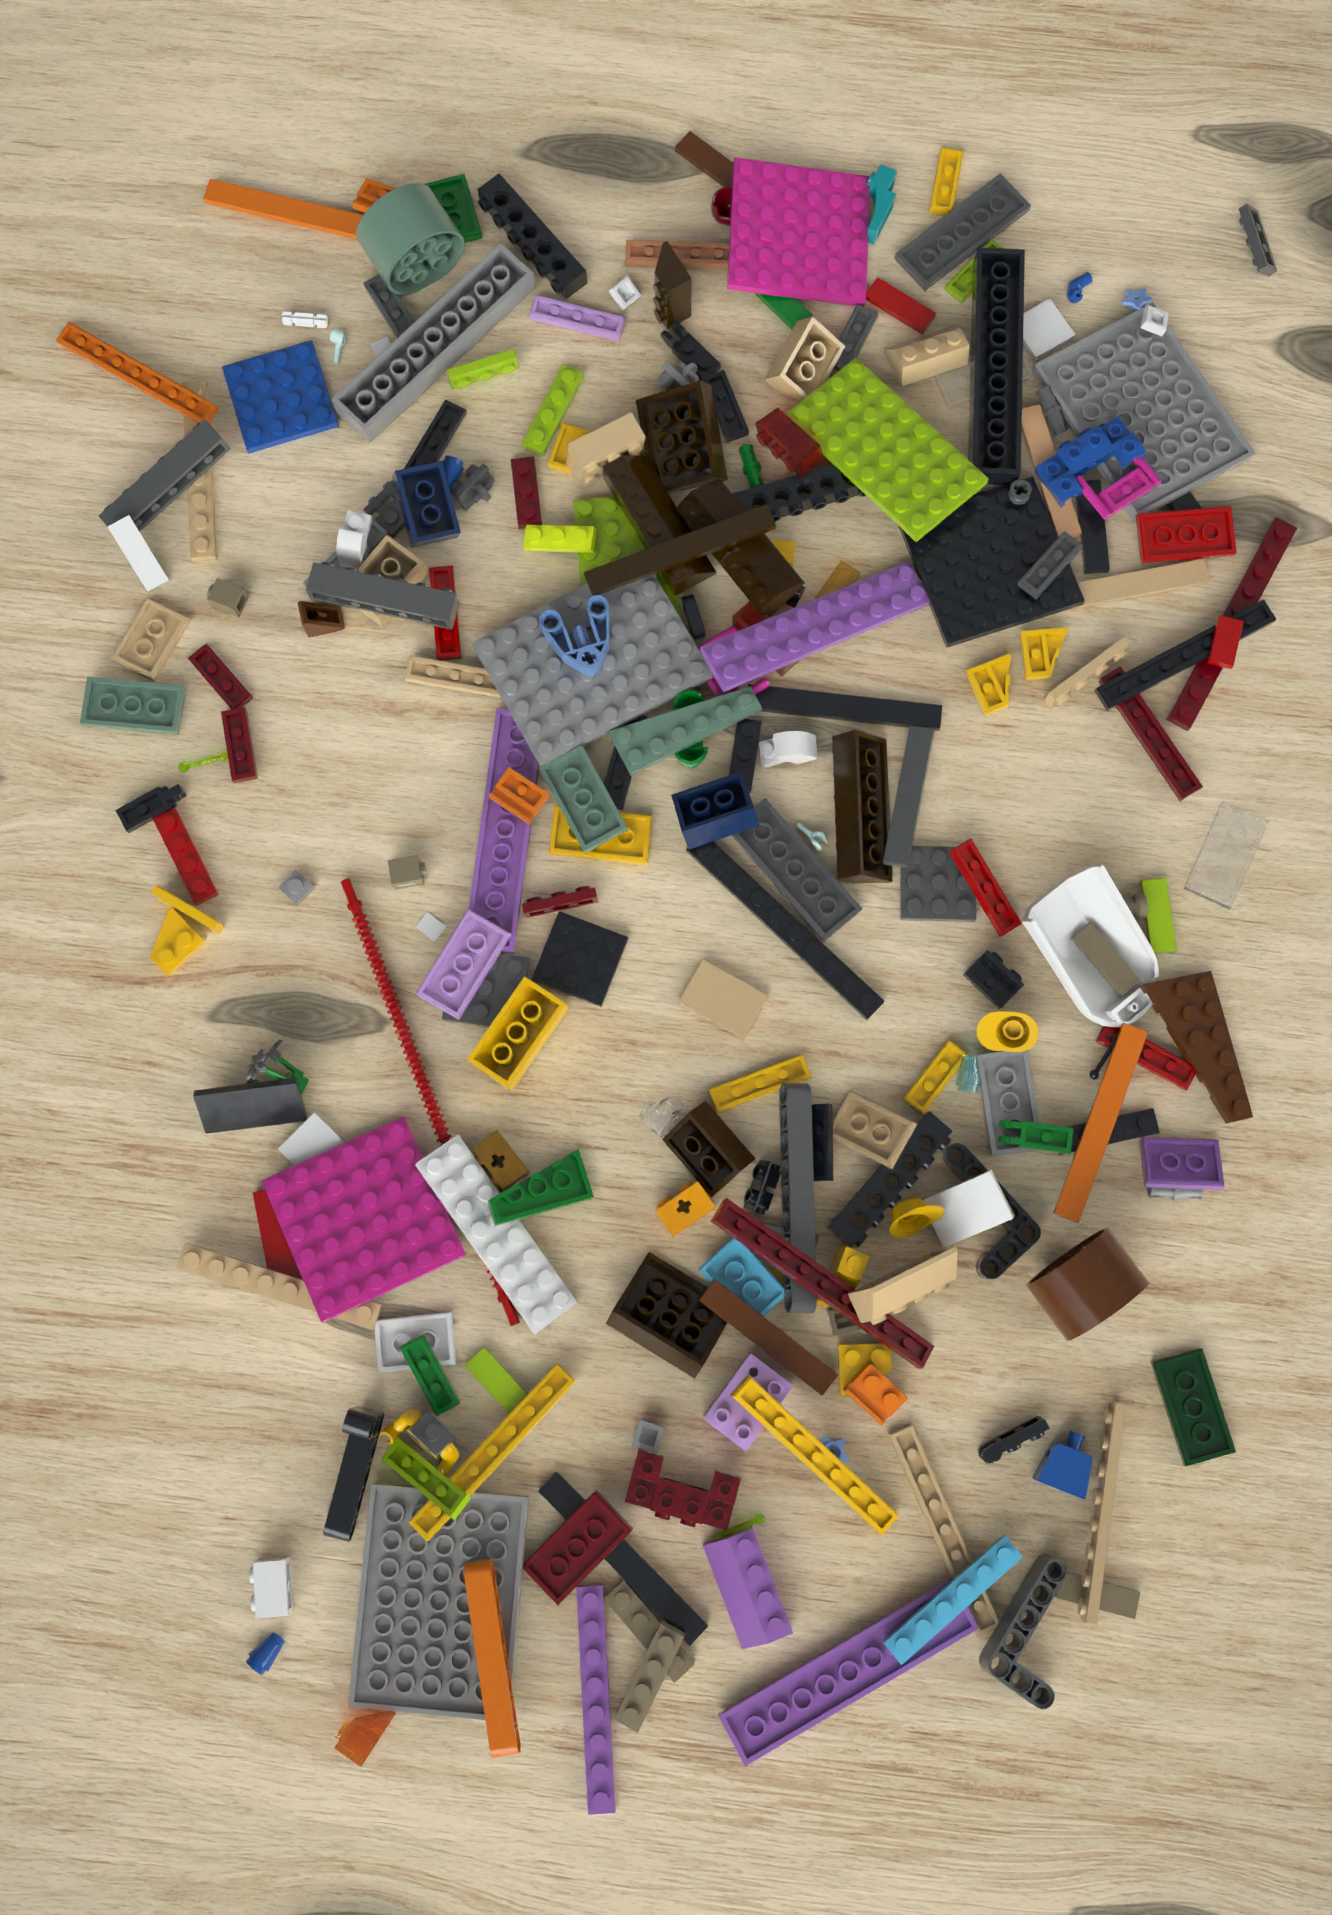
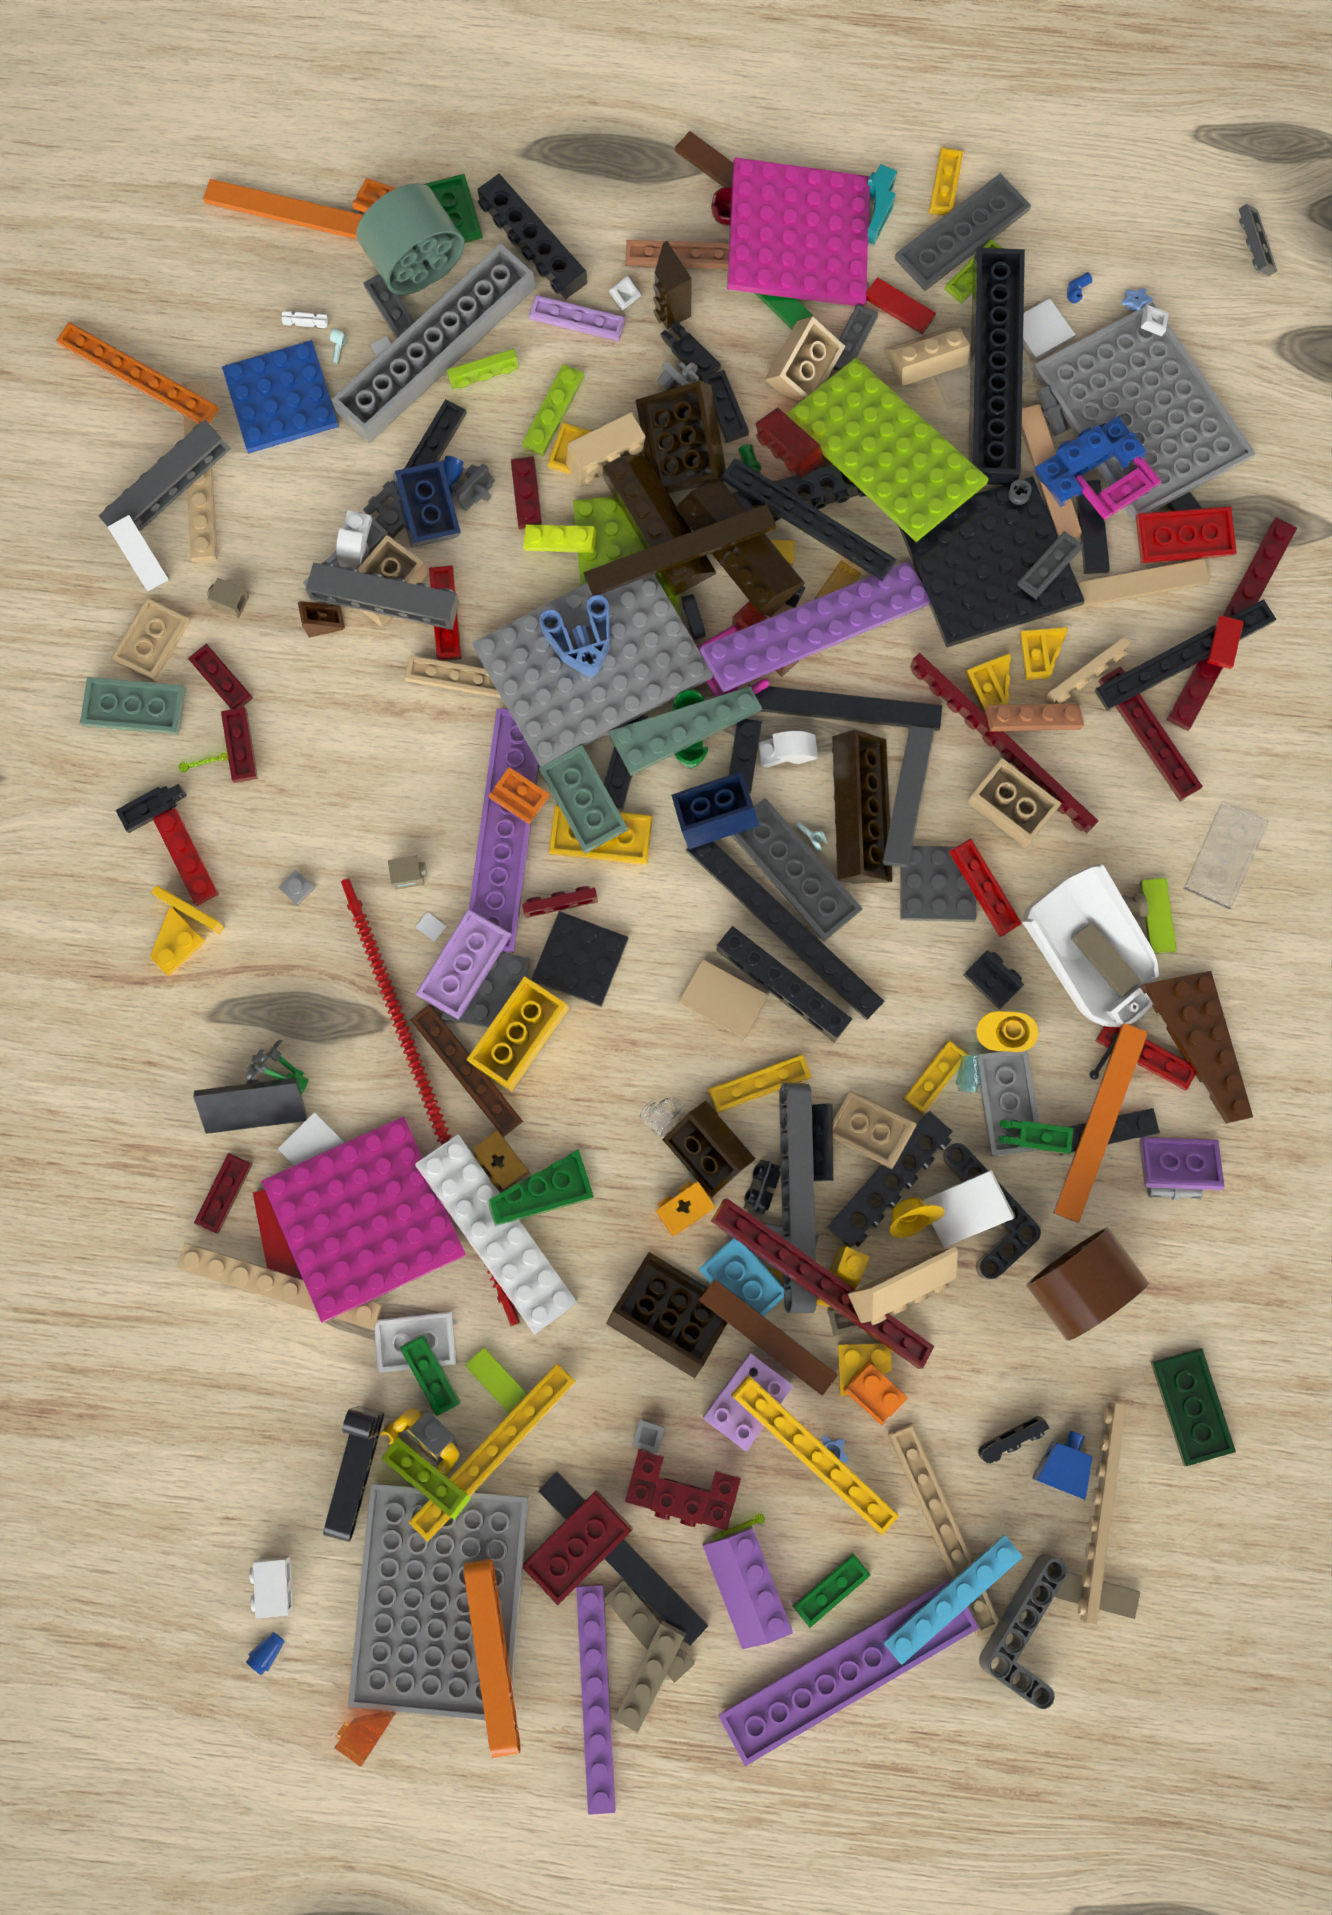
none -> dark red tile [194,1153,253,1234]
none -> reddish brown tile [410,1004,524,1137]
none -> black brick [716,926,852,1043]
none -> black tile [721,458,897,581]
none -> green tile [792,1553,871,1628]
none -> dark red plate [910,653,1099,834]
none -> tan brick [967,758,1061,848]
none -> nougat plate [985,703,1084,732]

